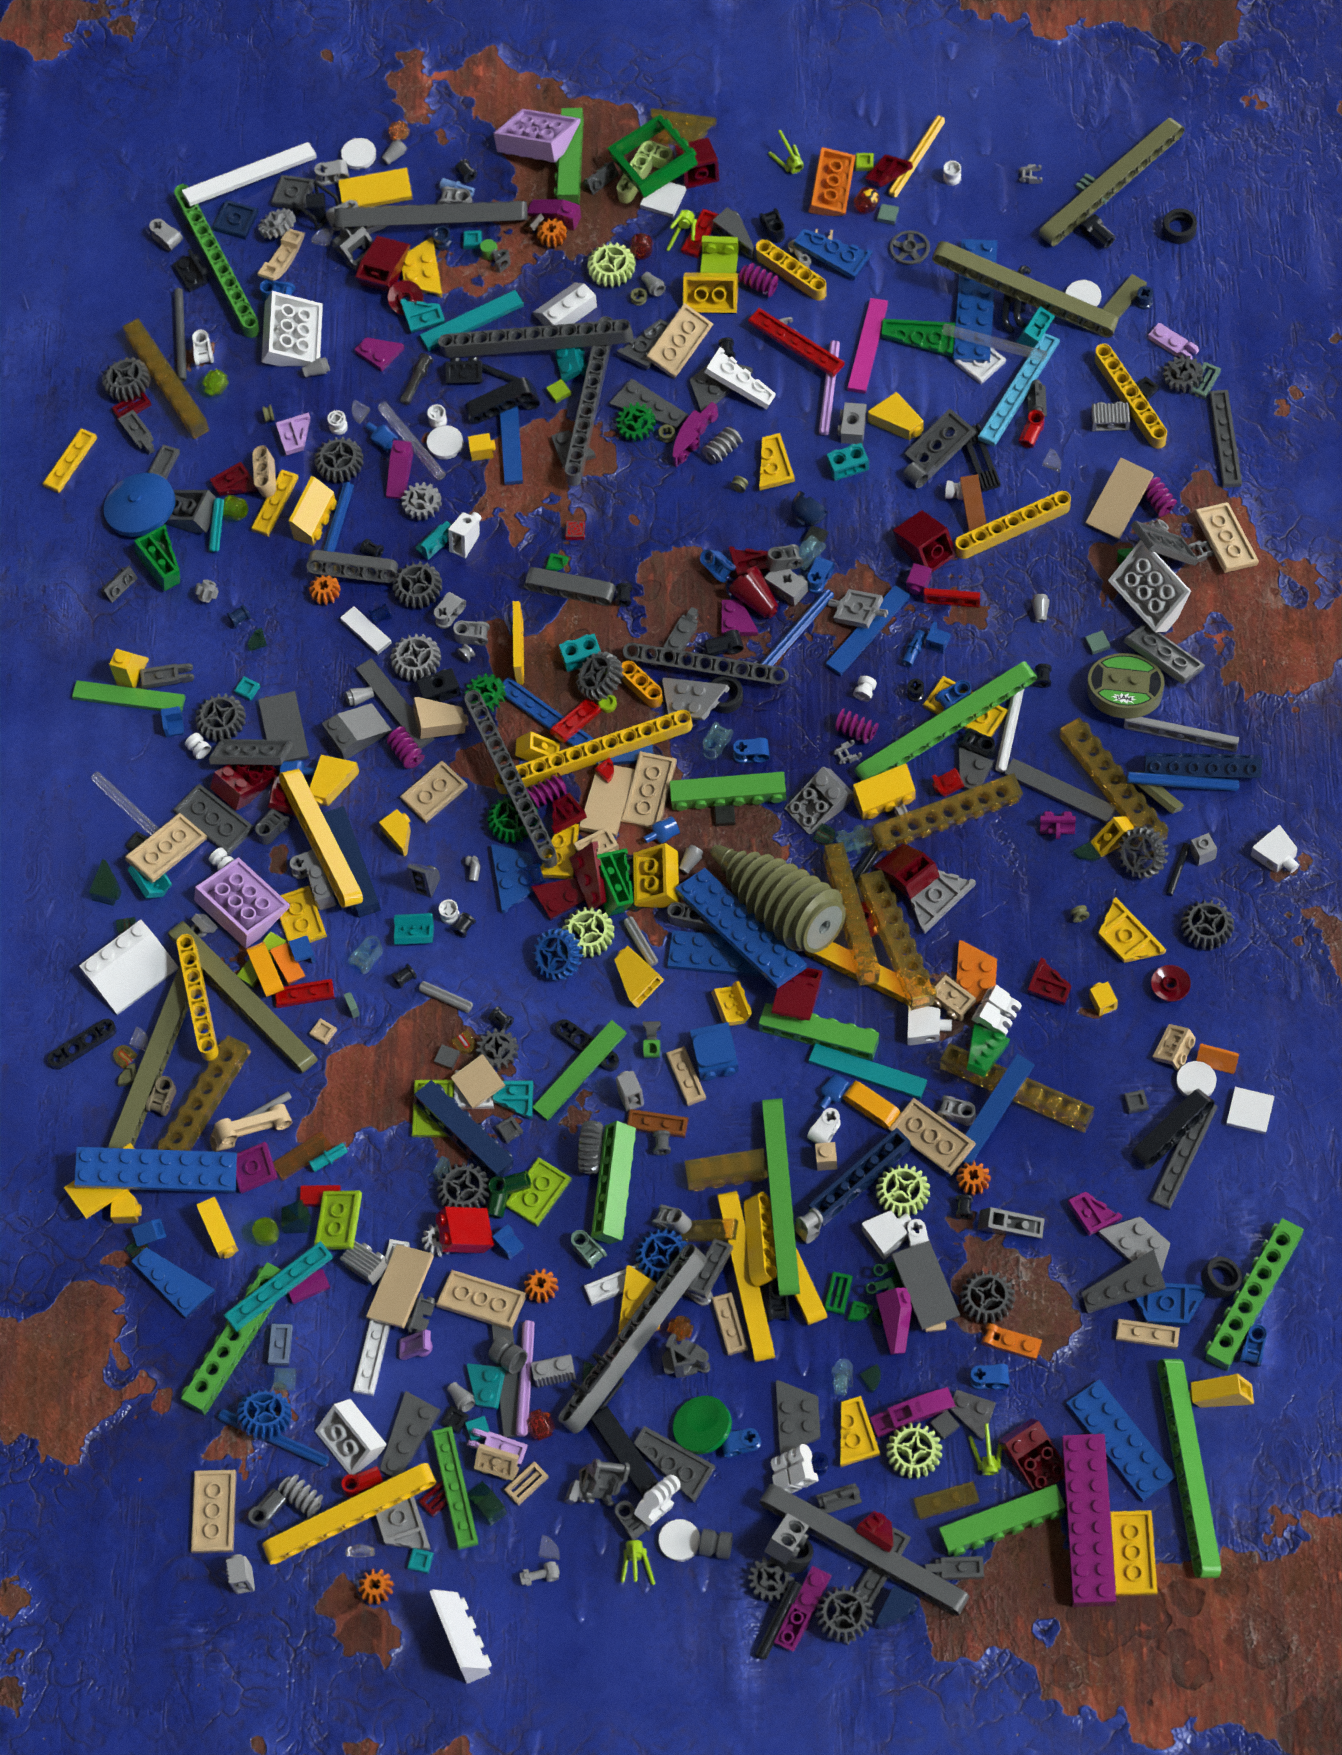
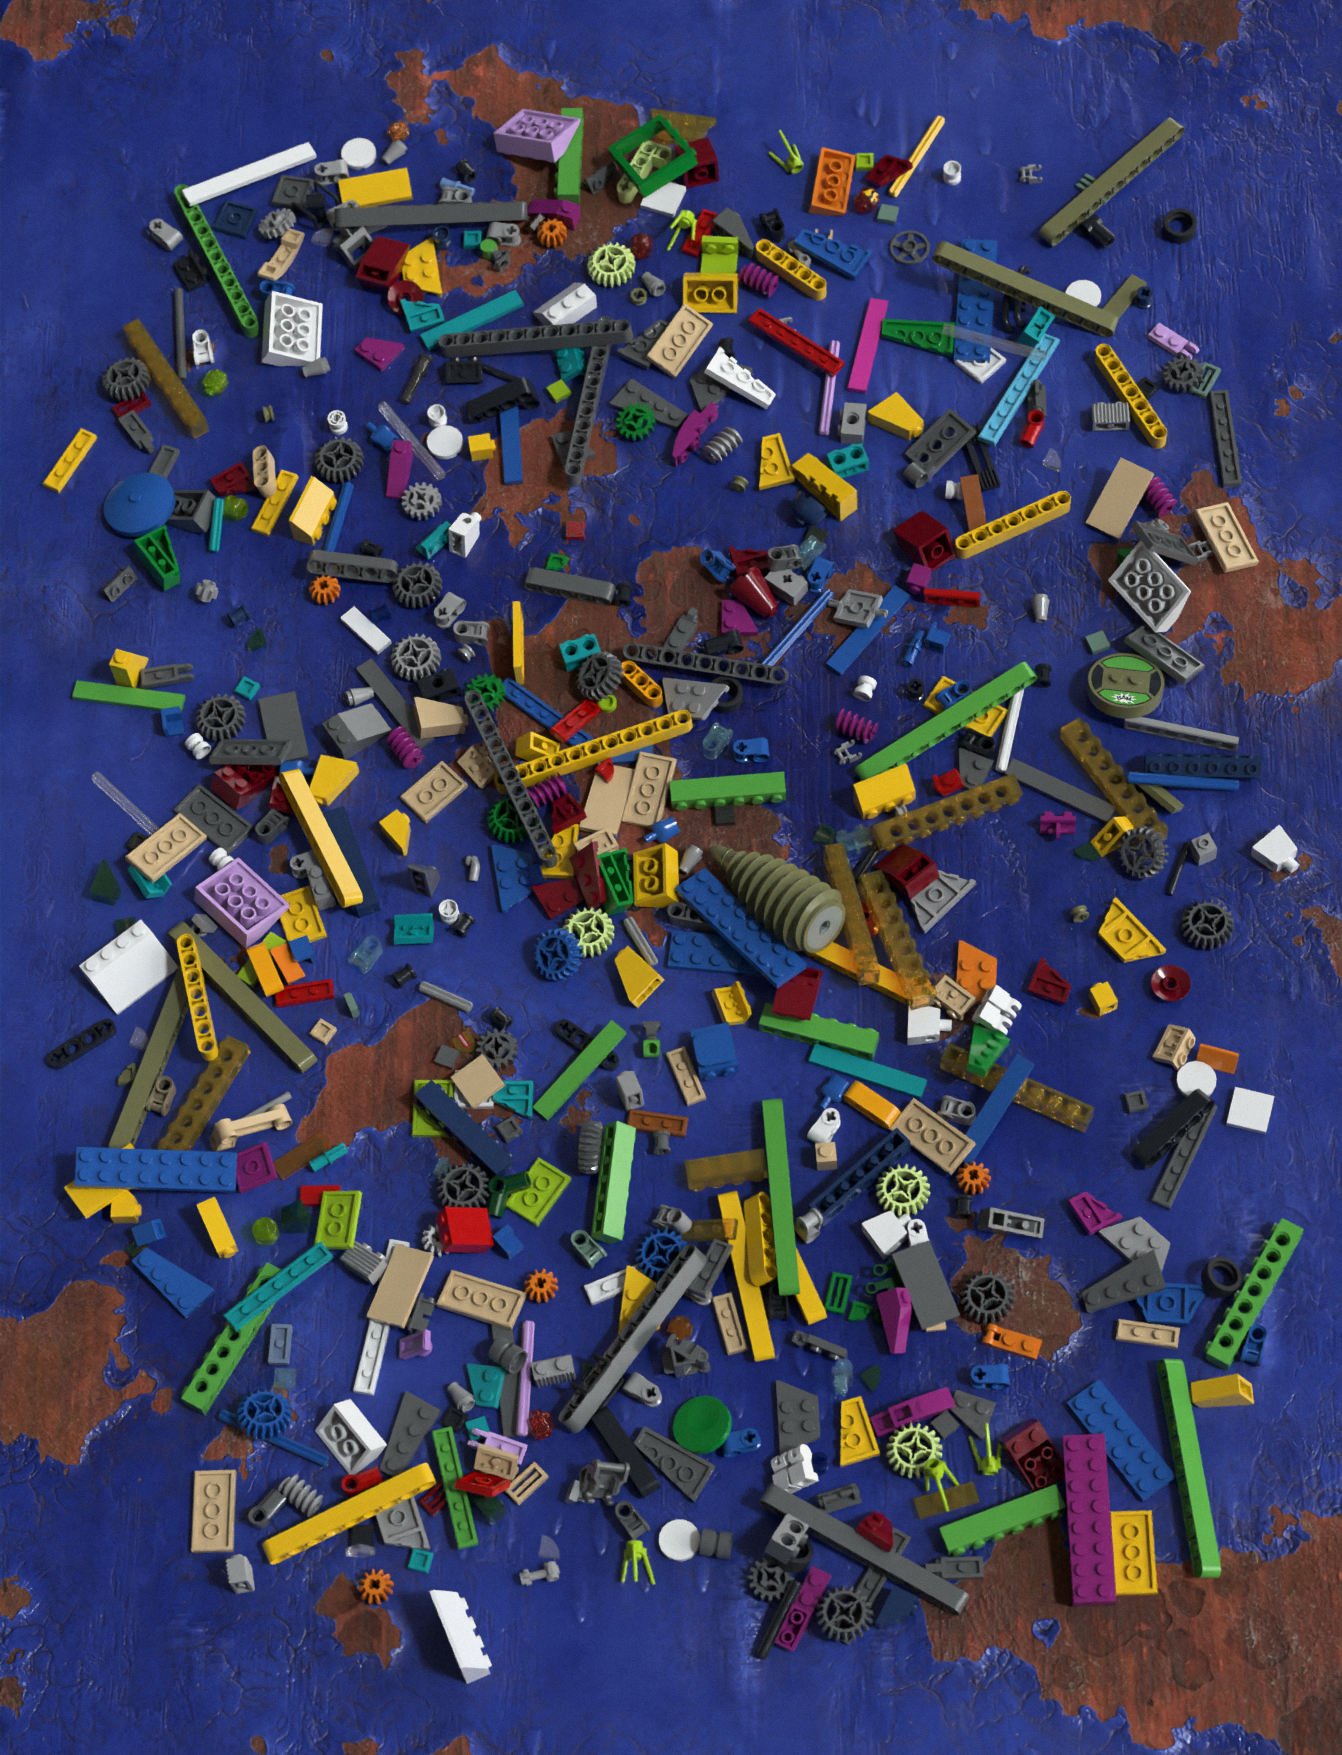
clear yellow tile [113,1045,137,1069] -> none
lavender wing [276,412,311,455] -> none
magenta tile [289,1269,331,1304] -> none
clear tile [352,400,370,424] -> none
white legs [634,1475,681,1526] -> none
olive bush [659,424,675,443] -> none
light grey slope [785,767,854,834] -> none
none -> black tile [352,1525,374,1548]
none -> red tile [455,1471,511,1497]
none -> tan bracket [457,745,498,788]
none -> light grey piece [486,222,521,247]
none -> light grey piece [622,1371,662,1407]
none -> dark grey hinge [791,1330,848,1362]
none -> yellow wedge [792,453,857,522]
none -> lime plant [922,1458,959,1512]

